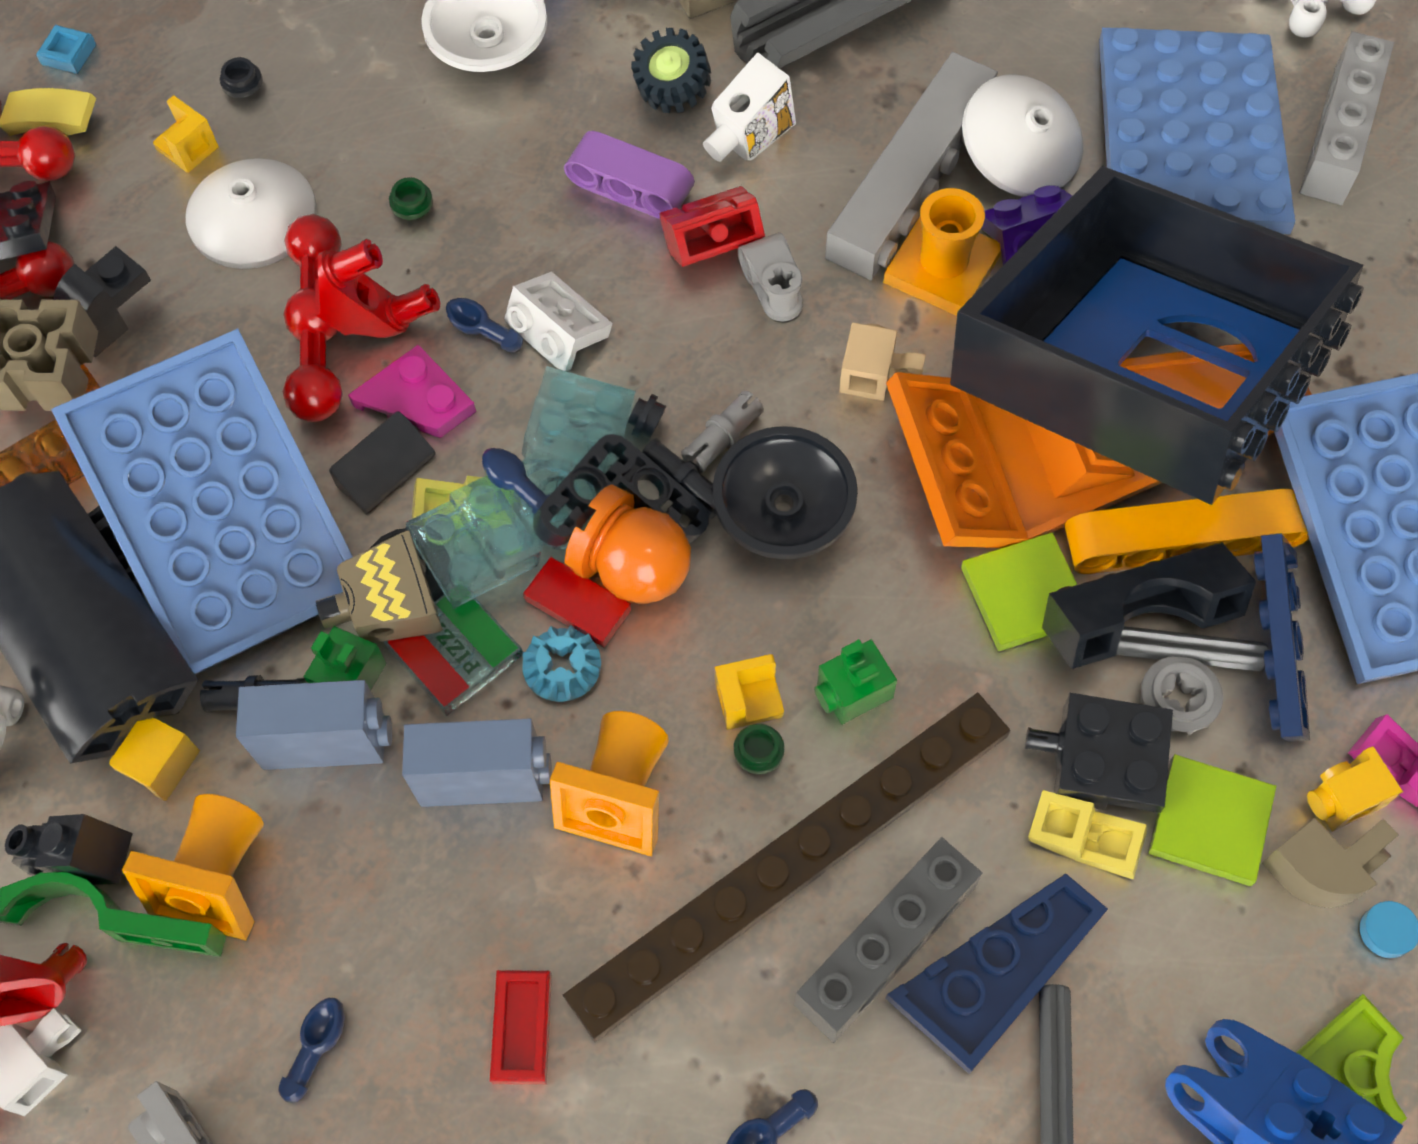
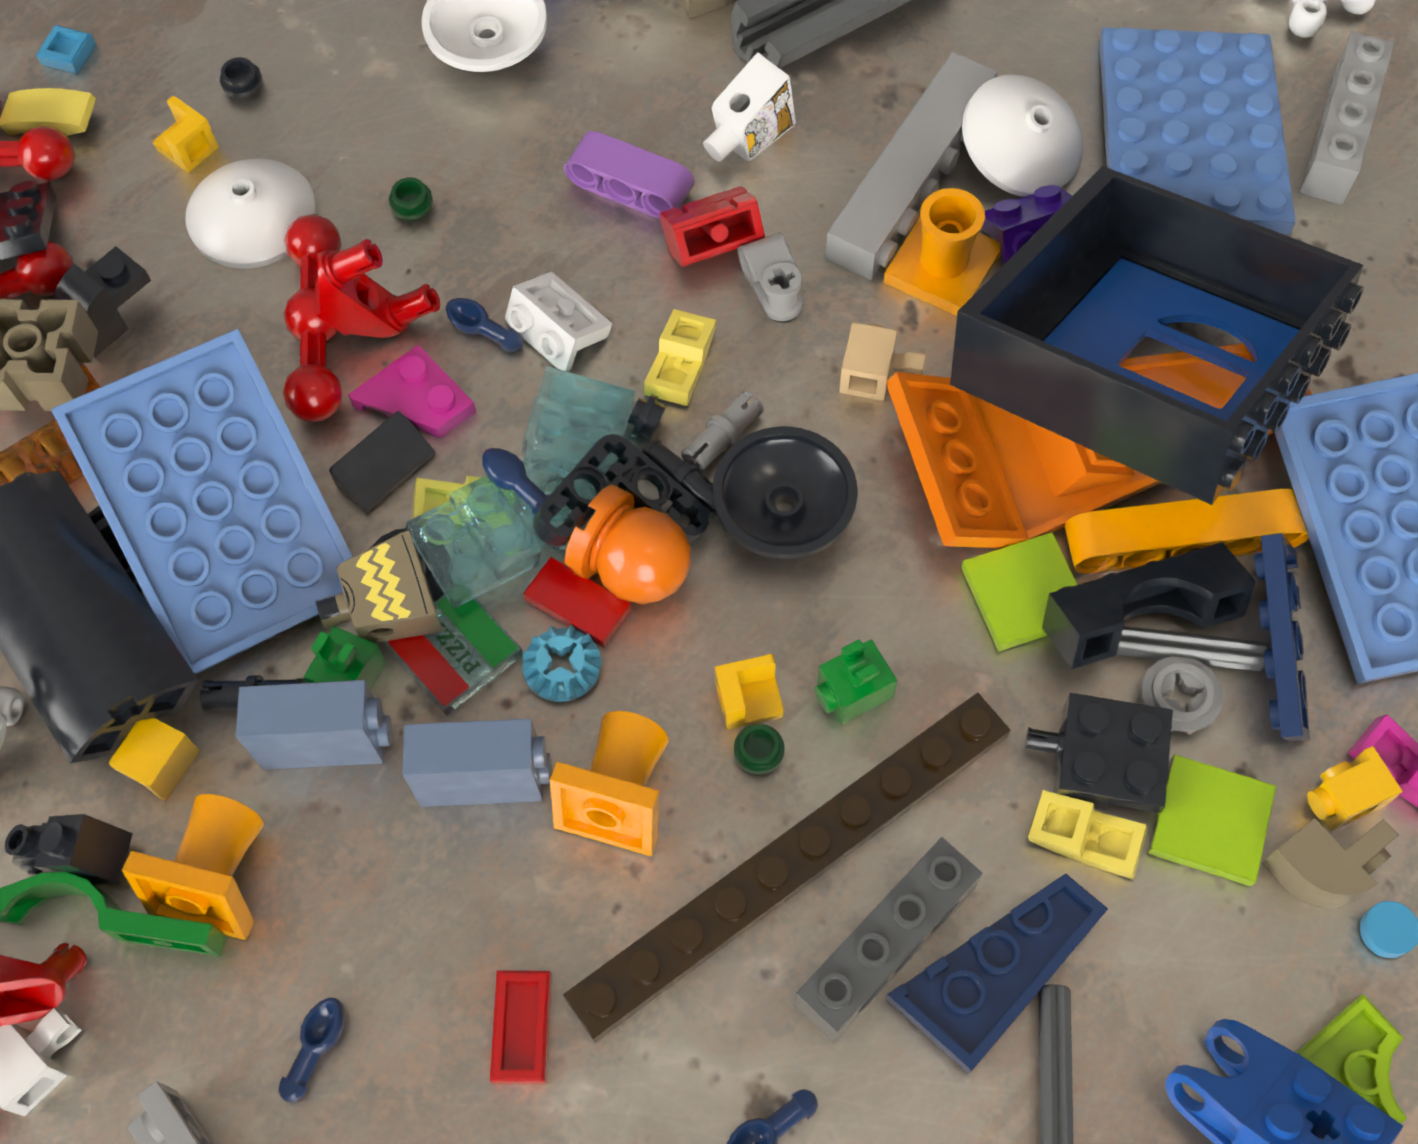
black wheel [631,28,711,113] -> none
none -> light yellow slope [644,309,717,406]

